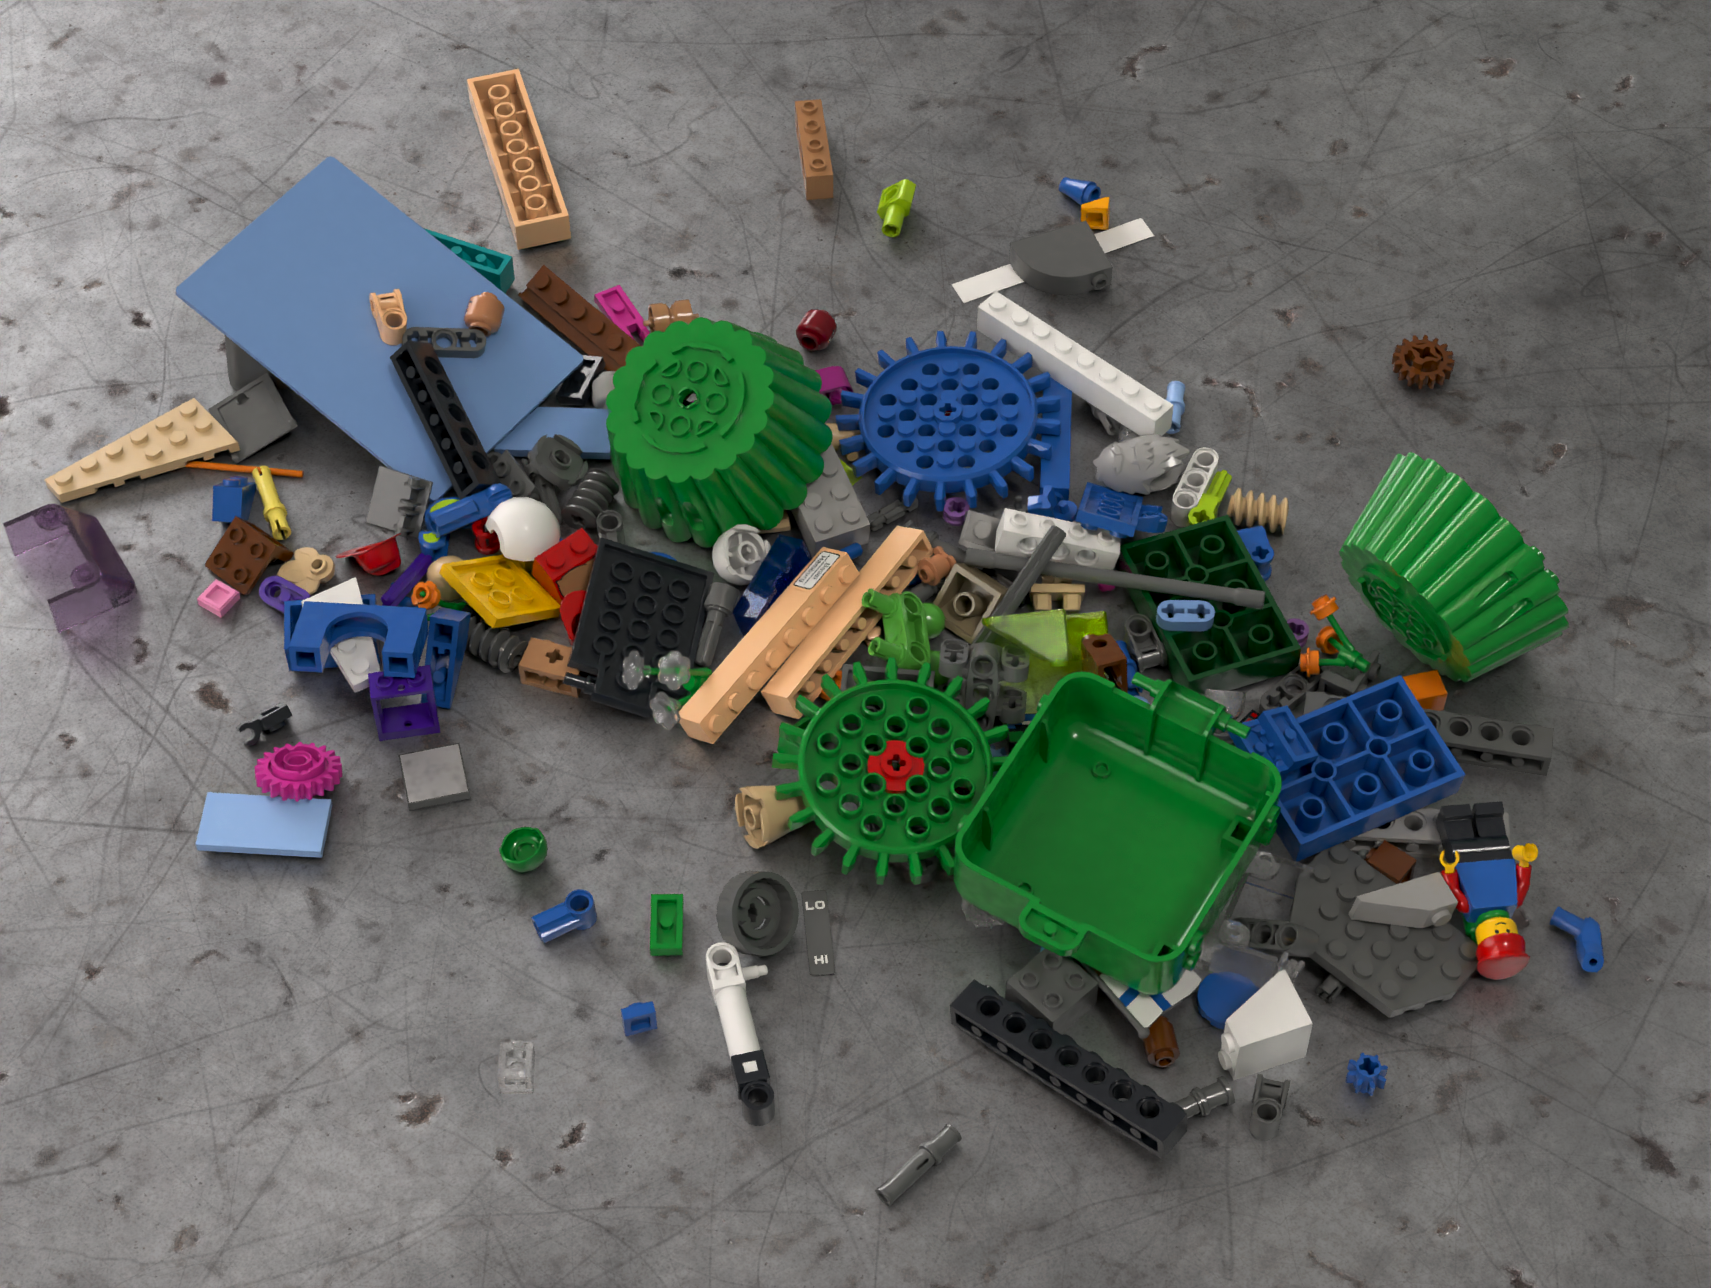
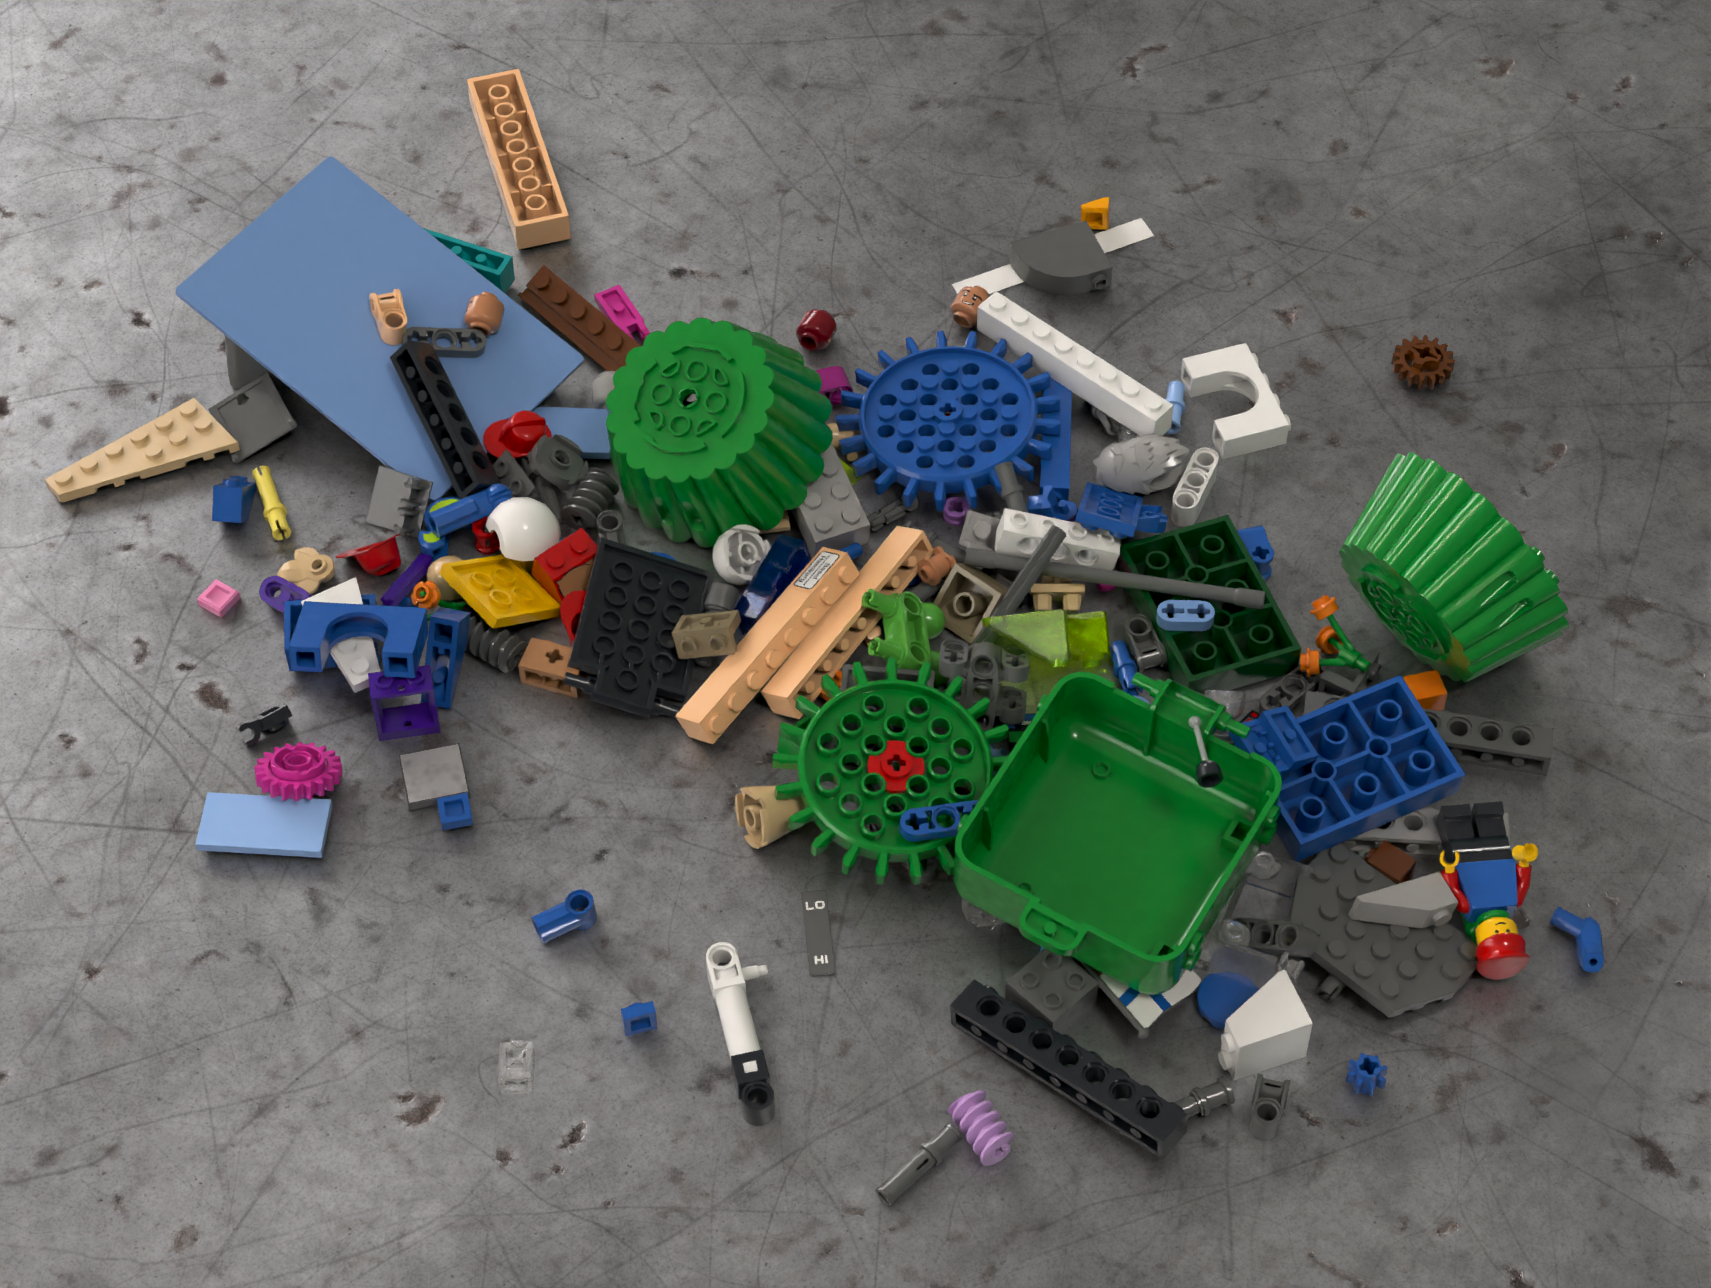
clear purple windscreen [3,504,137,633] -> none
orange axle [185,461,304,478] -> none
reddish brown bracket [205,516,294,596] -> none
green hair [499,827,548,873] -> none
black plate [556,355,606,406] -> none
clear plant [622,650,712,730] -> none
medium nougat wheel [643,299,699,333] -> none
green plate [650,894,684,956] -> none
dark grey piece [716,871,799,956] -> none
medium nougat brick [795,99,833,200] -> none
lime piece [877,179,916,237] -> none
blue cone [1059,177,1101,205] -> none
reddish brown torso [1081,633,1128,693] -> none
reddish brown brick [1143,1016,1180,1067] -> none
lime connector [1188,470,1232,526] -> none
tan piece [1227,488,1289,535] -> none
medium lavender bush [1287,618,1309,648] -> none
none -> blue plate [436,793,473,831]
none -> red piece [483,410,552,459]
none -> dark tan bracket [672,610,741,659]
none -> blue beam [899,800,979,842]
none -> lavender piece [947,1090,1014,1166]
none -> nougat head [951,286,988,328]
none -> dark grey pin [994,461,1029,513]
none -> white arch [1181,343,1291,460]
none -> black hinge [1189,716,1223,788]

